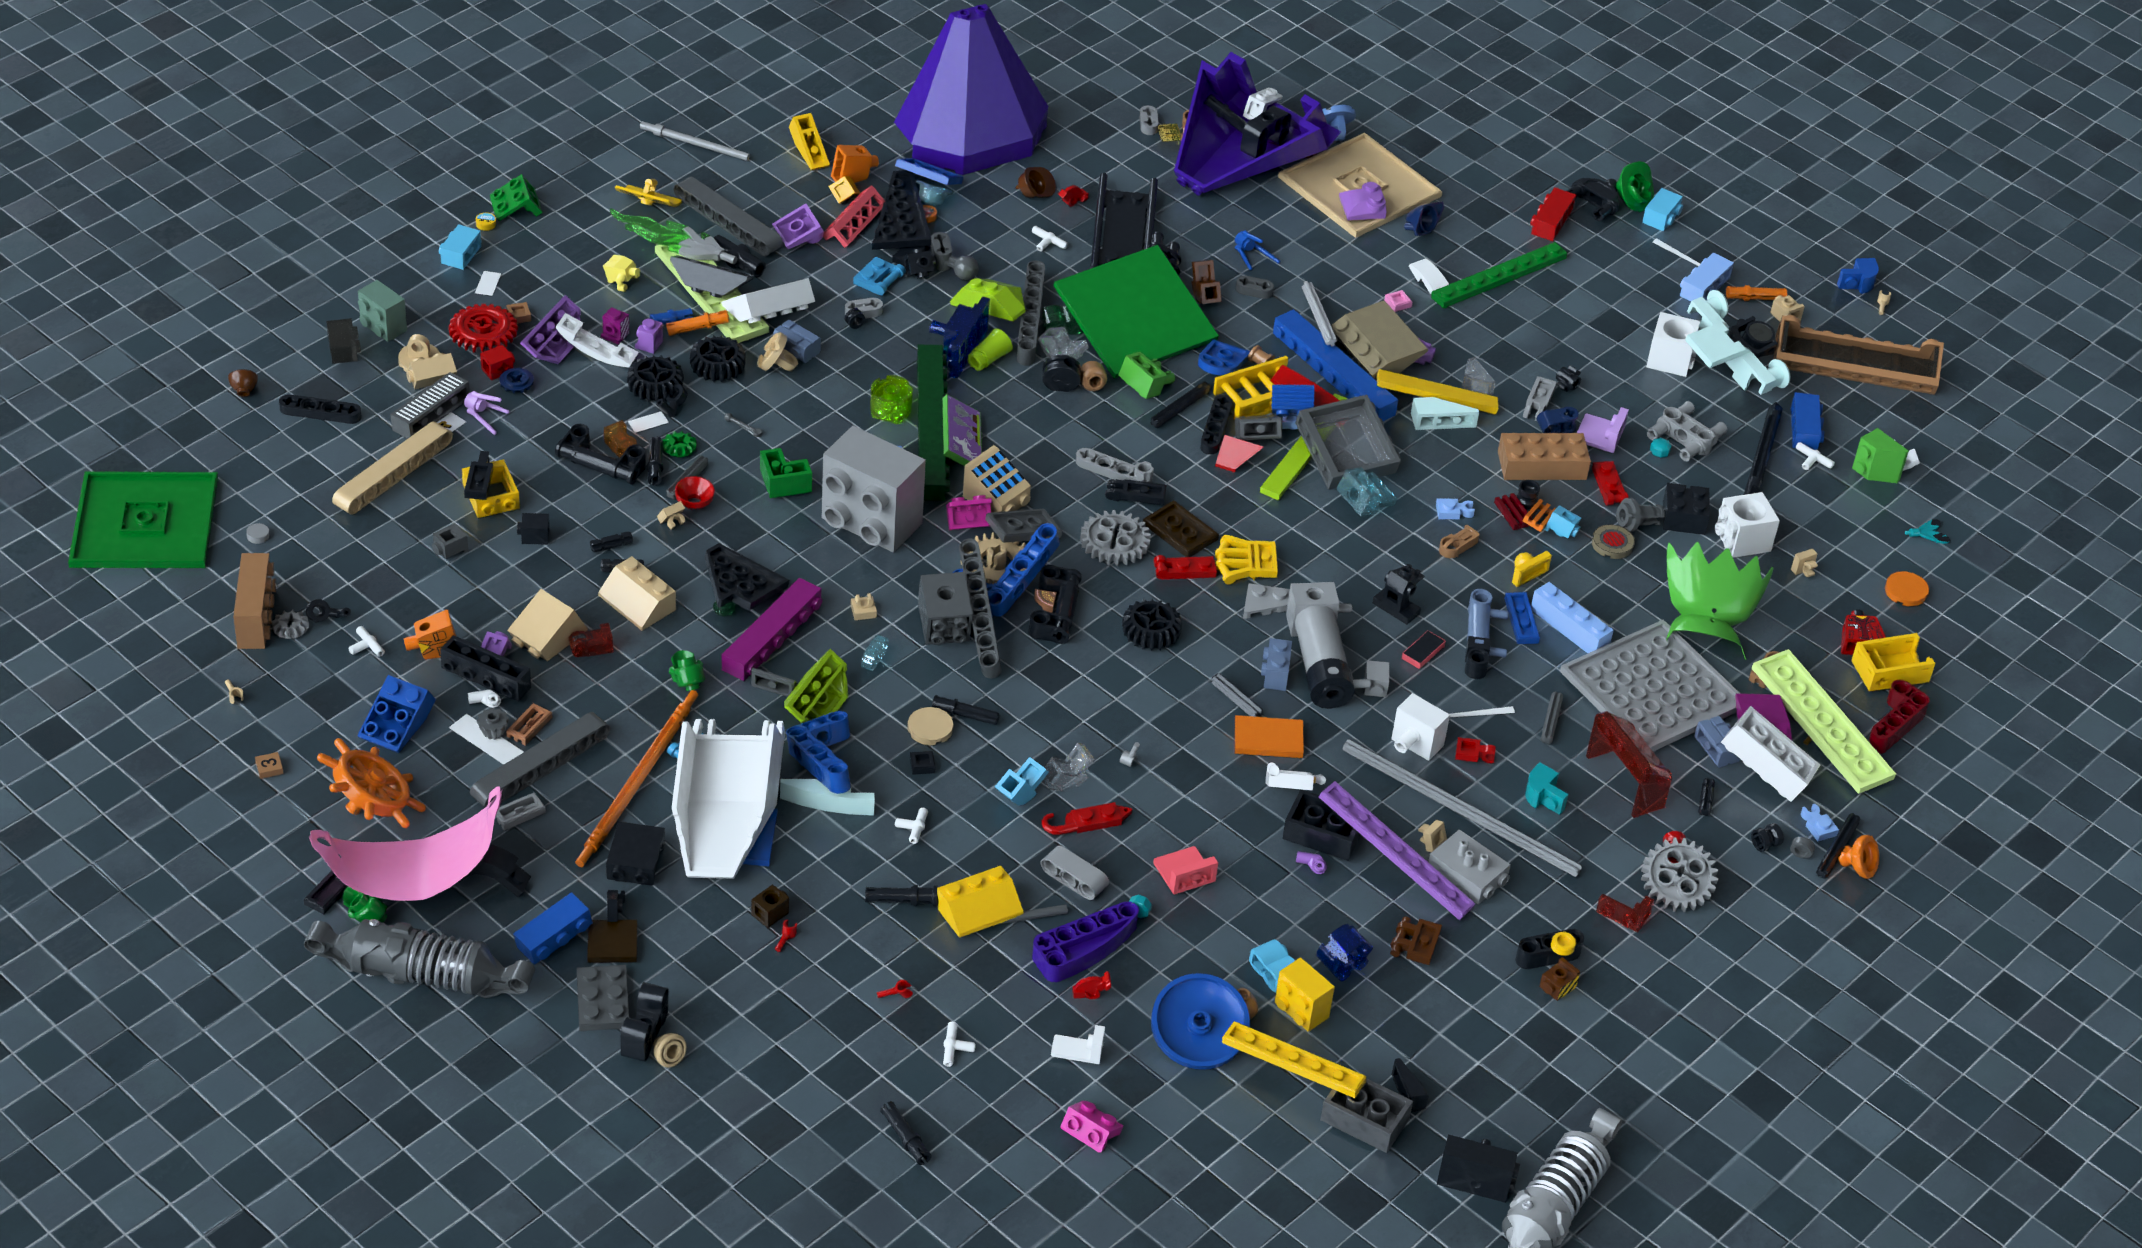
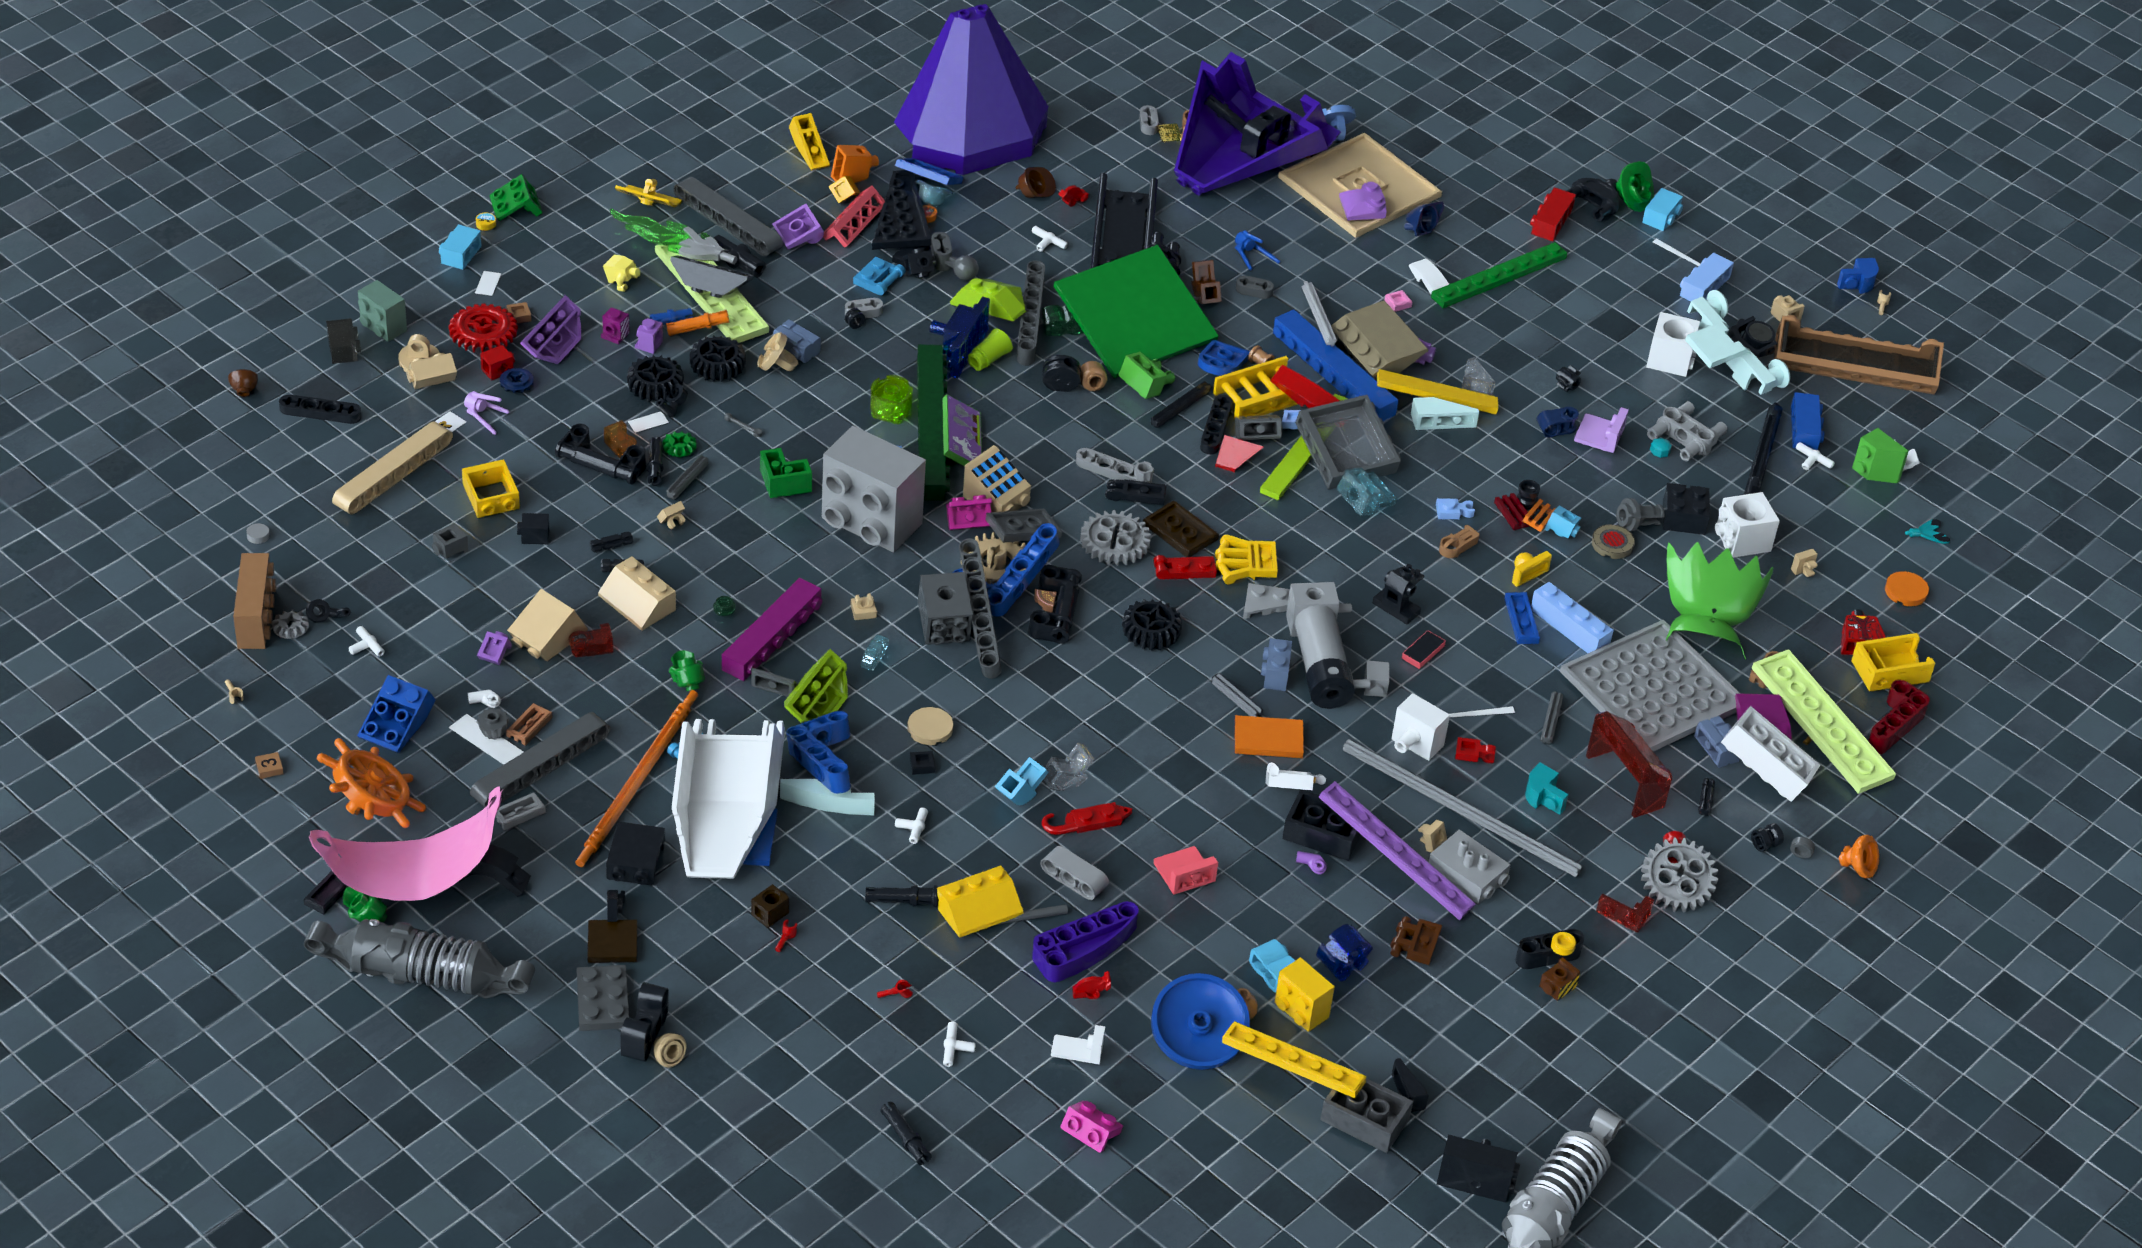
green tile [68,471,218,568] -> none
dark grey brick [390,372,470,439] -> none
orange torso [403,610,456,659] -> none
black brick [440,635,531,702] -> none
black hinge [464,451,494,500] -> none
blue brick [513,892,593,965] -> none
white slope [556,313,639,367] -> none
light grey bar [640,121,750,161] -> none
red piece [675,476,715,510] -> none
black wing [705,543,789,611] -> none
white slope [722,278,815,323] -> none
black axle [932,695,999,725] -> none
clear brick [1038,327,1089,359] -> none
light grey hand [1120,742,1140,767] -> none
teal tile [1129,895,1152,918] -> none
white bracket [1243,88,1283,120] -> none
blue brick [1272,385,1315,417] -> none
sand blue piece [1465,589,1509,679] -> none
medium nougat brick [1498,433,1591,480] -> none
light grey hinge [1523,376,1557,421] -> none
red plate [1592,461,1628,506] -> none
orange pin [1726,285,1787,301] -> none
light blue plate [1801,804,1839,842] -> none
black axle [1816,813,1860,879] -> none

